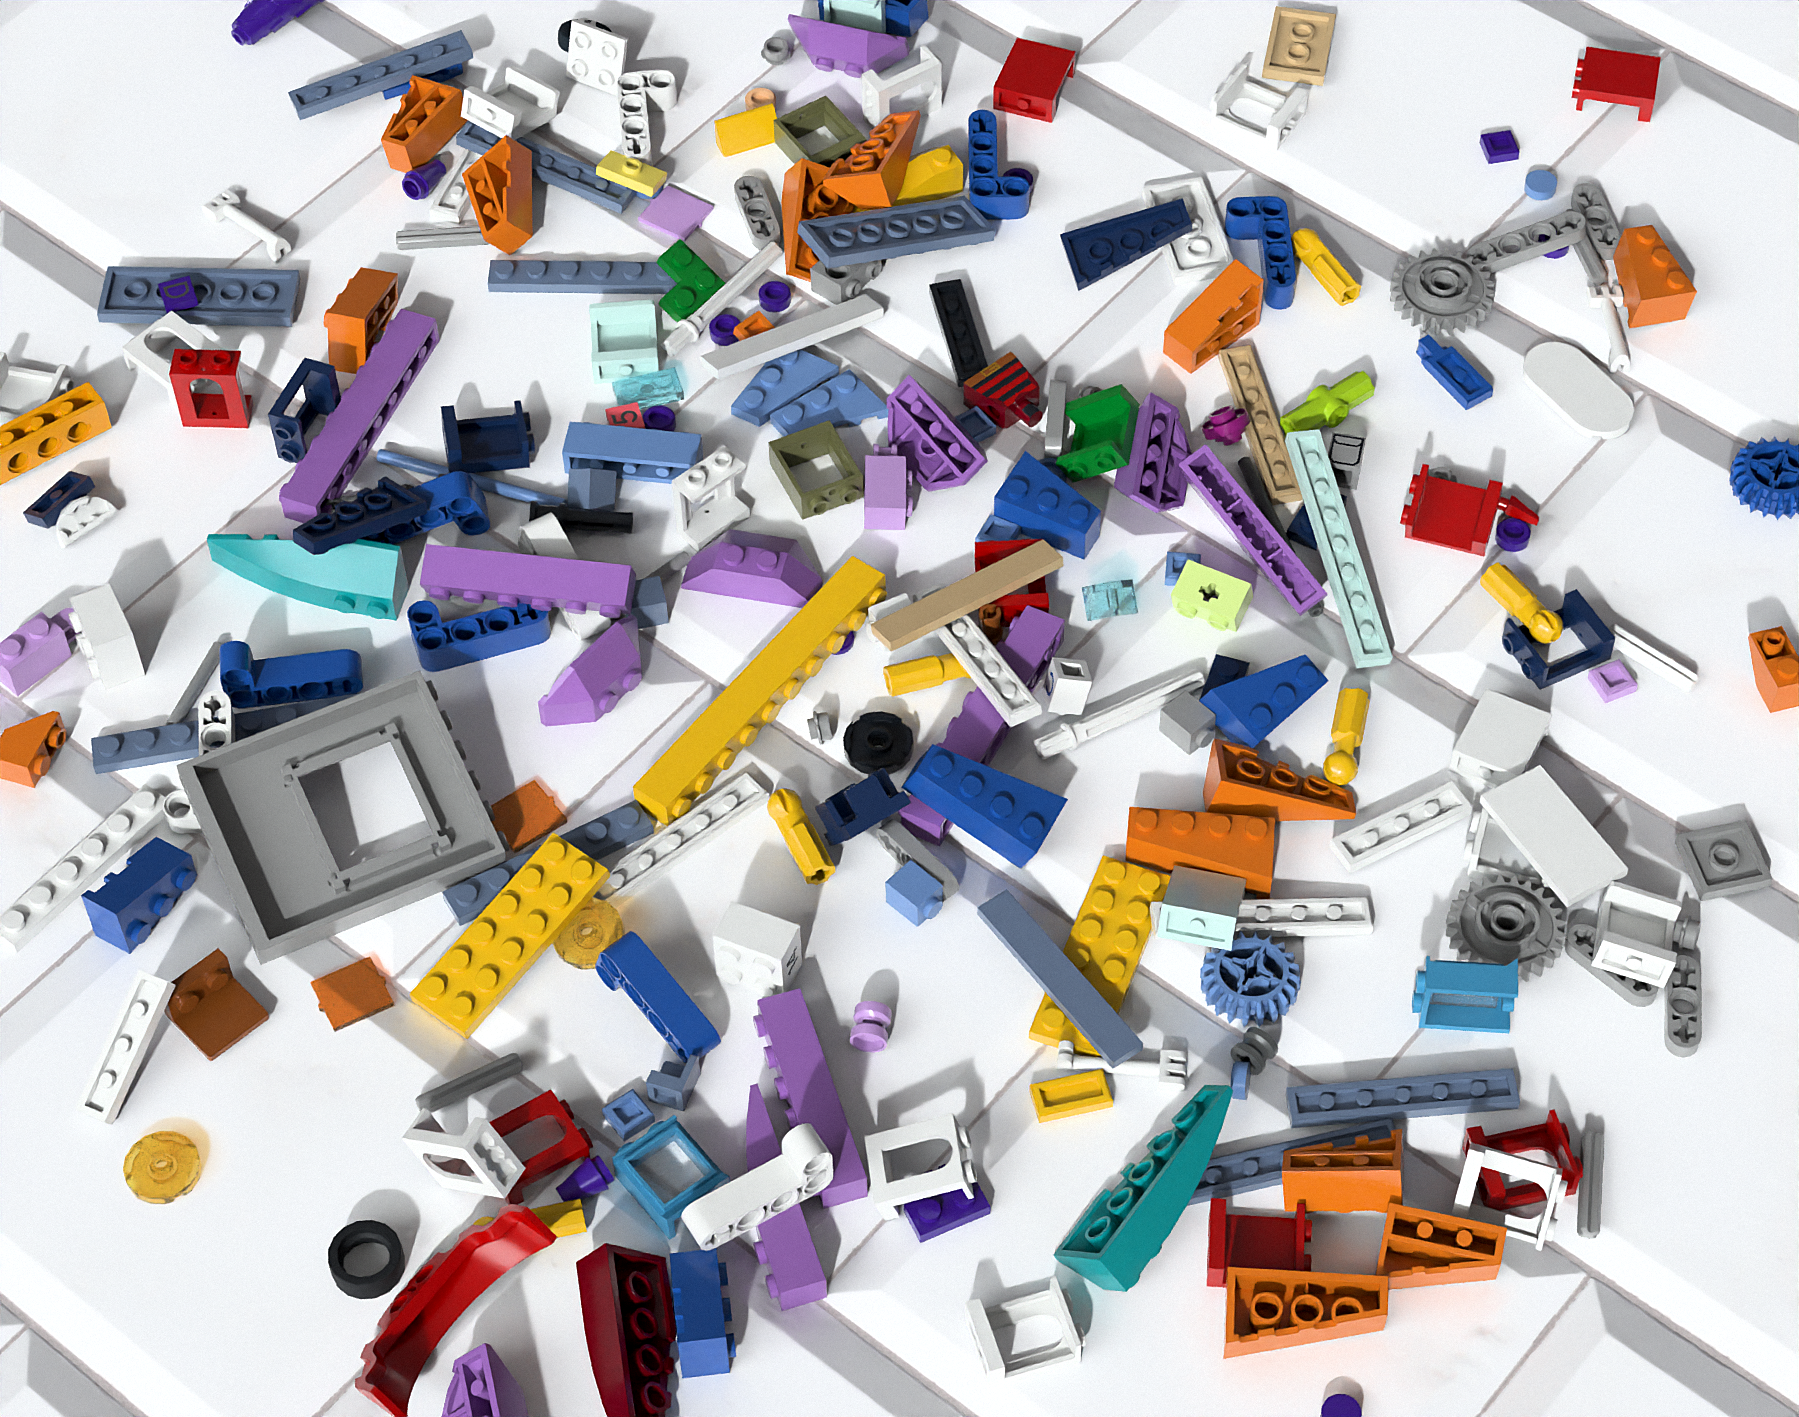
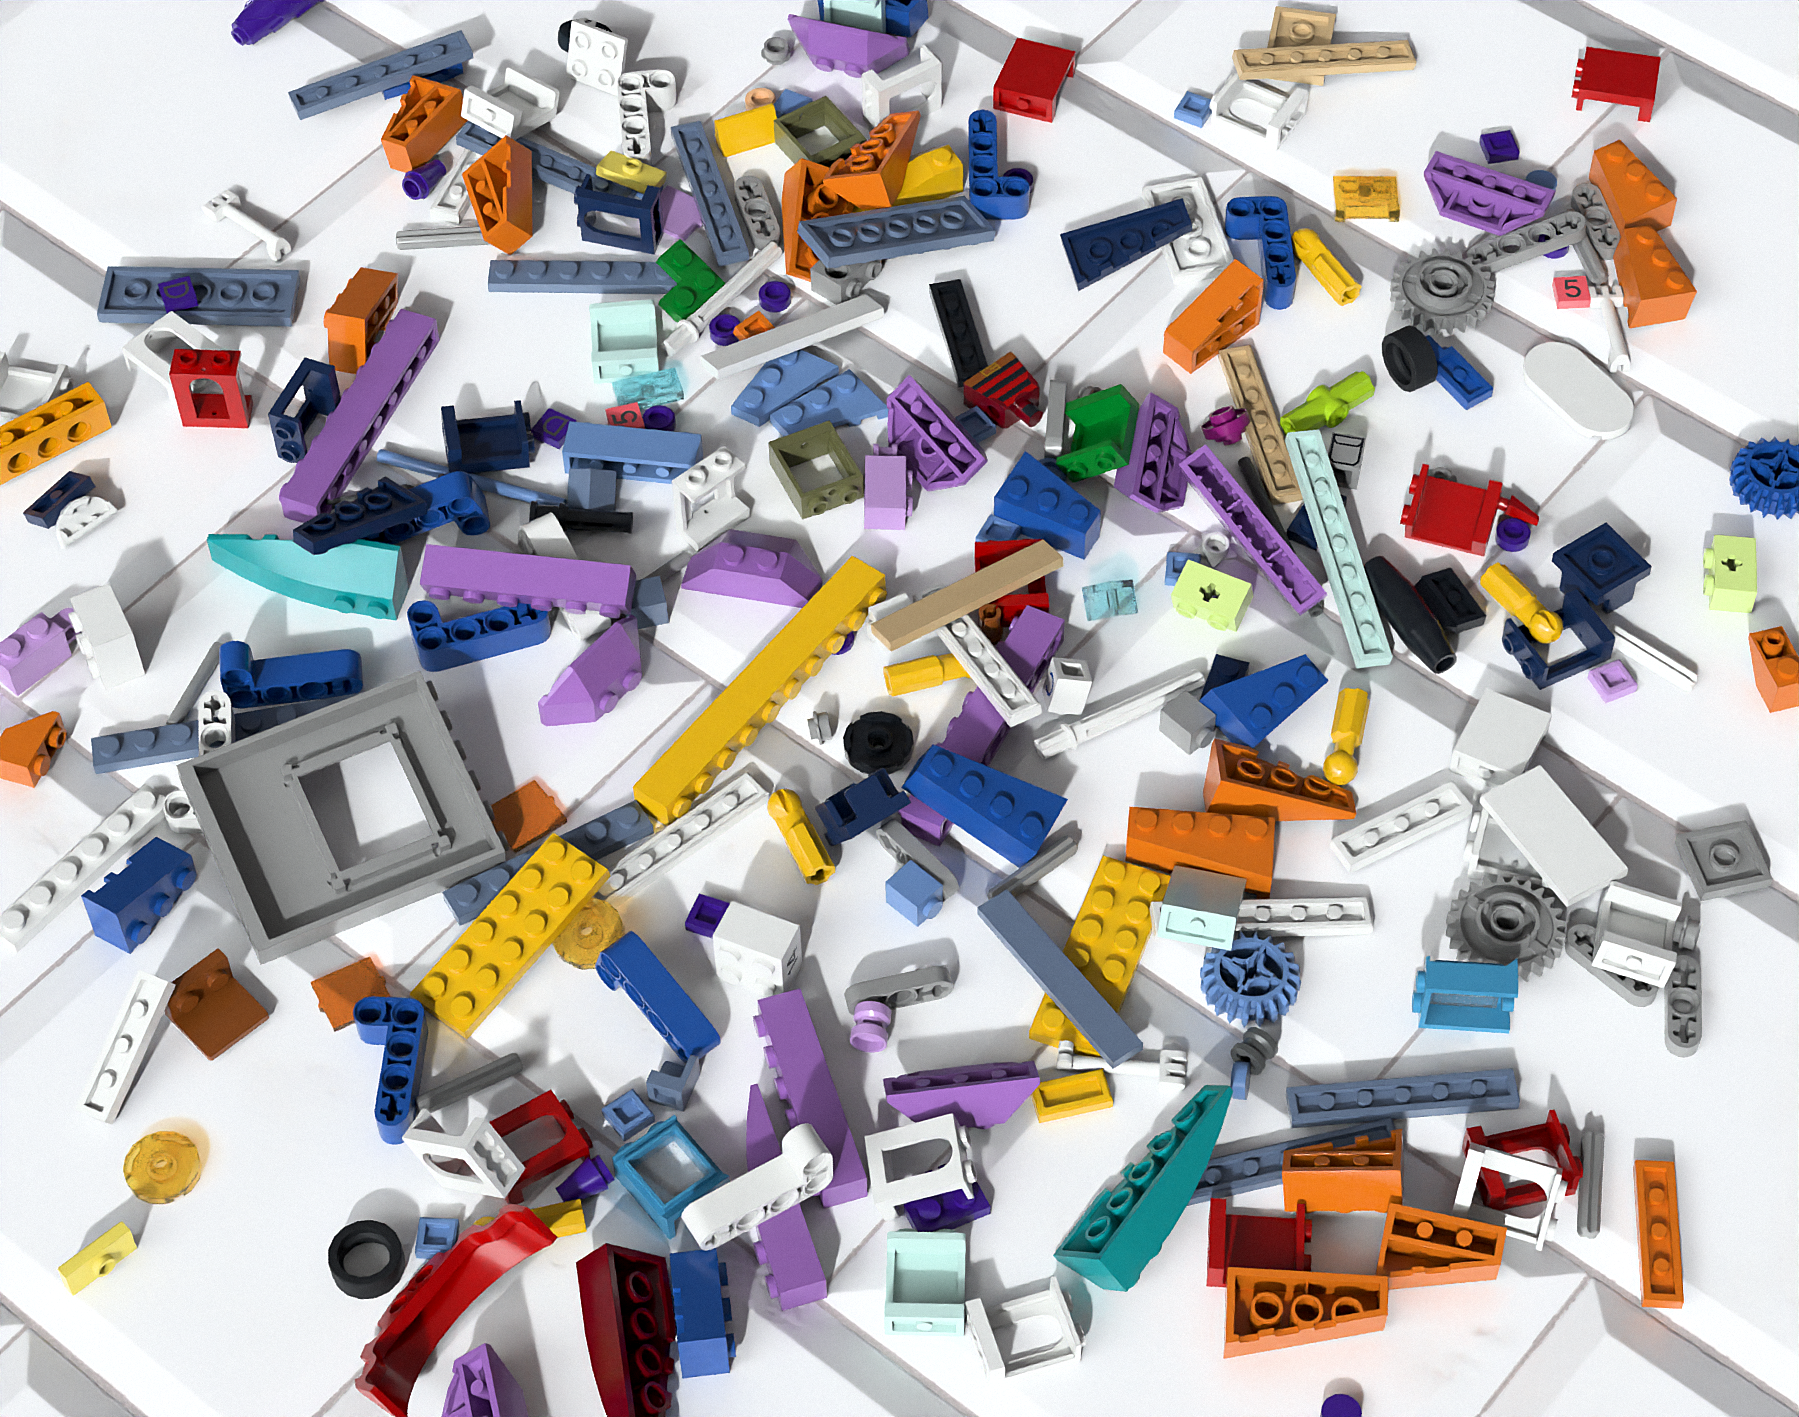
none -> light yellow plate [57,1221,137,1296]
none -> blue beam [353,996,428,1145]
none -> medium blue tile [415,1217,460,1259]
none -> dark purple tile [531,408,577,450]
none -> dark blue panel [574,174,664,255]
none -> sand blue plate [671,120,749,267]
none -> dark purple tile [685,894,730,939]
none -> medium blue tile [773,89,813,118]
none -> light grey beam [844,966,954,1015]
none -> medium lavender wedge [883,1061,1040,1129]
none -> light aqua panel [884,1228,966,1336]
none -> light grey axle [987,835,1078,900]
none -> medium blue tile [1174,91,1212,128]
none -> white plate [1193,532,1237,569]
none -> tan tile [1232,40,1417,80]
none -> clear yellow plate [1332,176,1400,223]
none -> black plate [1364,556,1487,674]
none -> black tyre [1381,325,1438,392]
none -> medium lavender wedge [1423,151,1556,236]
none -> coral tile [1552,276,1591,309]
none -> dark blue panel [1552,522,1652,614]
none -> orange wedge [1589,139,1677,236]
none -> orange plate [1633,1160,1684,1309]
none -> yellowish green brick [1703,535,1757,613]

